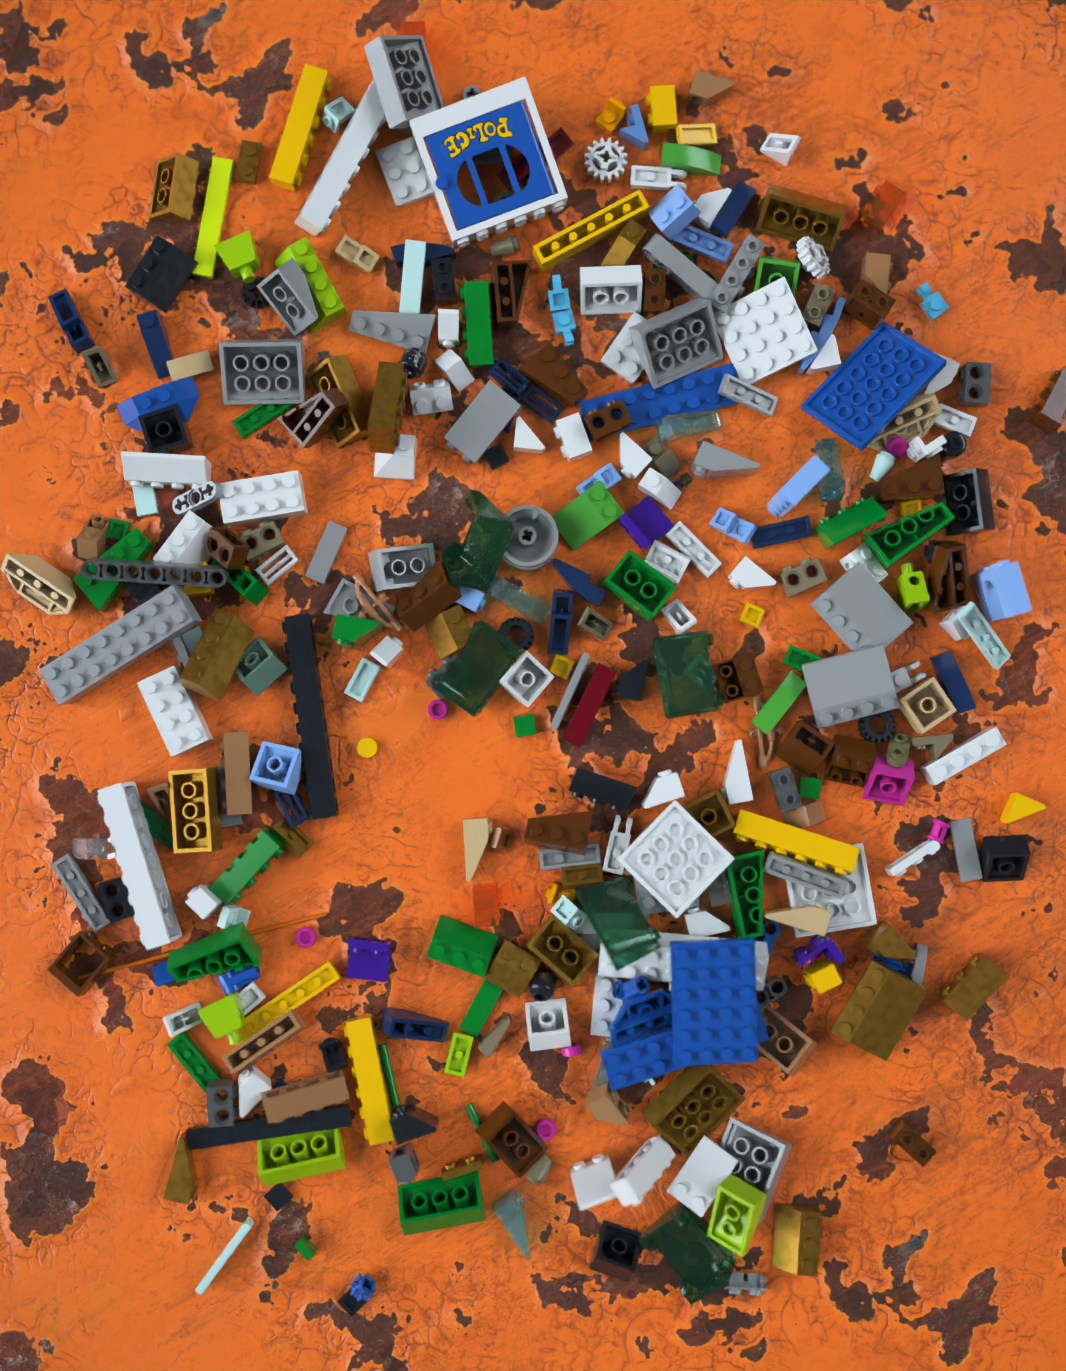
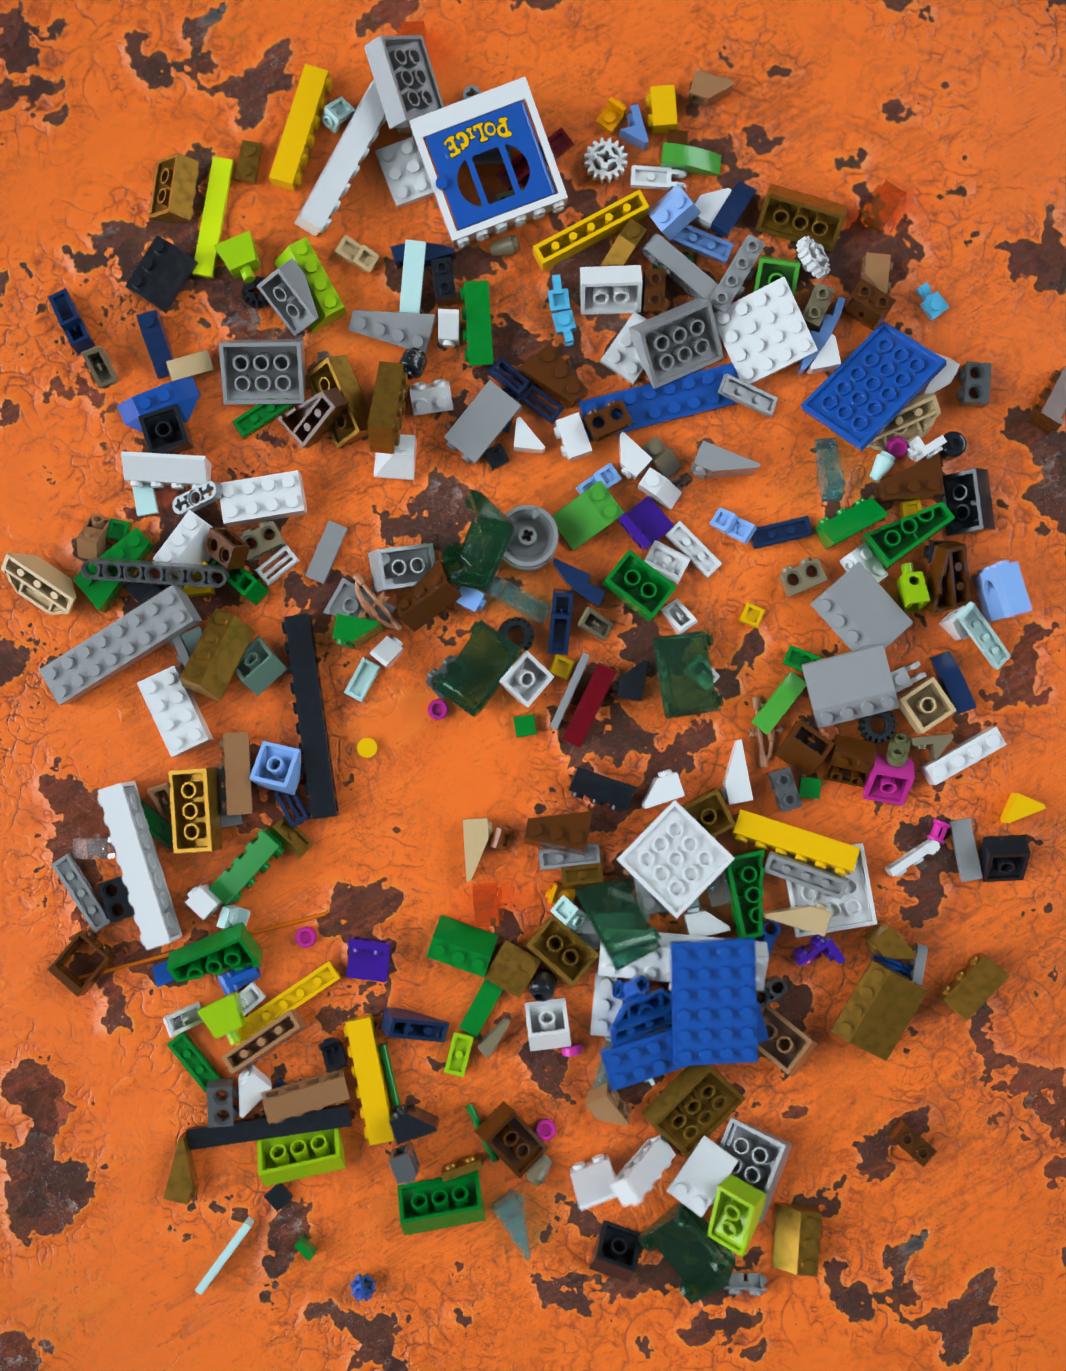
black tile [337,1287,367,1317] -> none
pearl gold slope [425,604,477,660] -> none
white slope [434,349,475,393] -> none
reddish brown wedge [489,260,532,329] -> none
white hinge [602,815,633,875] -> none
clear light blue slope [655,409,722,442] -> none
yellow tile [675,123,718,147] -> none
reddish brown slope [713,653,764,704] -> none
white slope [728,556,777,590] -> none
white slope [760,133,801,166] -> none
light blue arch [766,455,830,518] -> none
medium nougat slope [782,800,826,828] -> none
yellow brick [803,958,842,994] -> none
white hinge [933,403,977,438] -> none

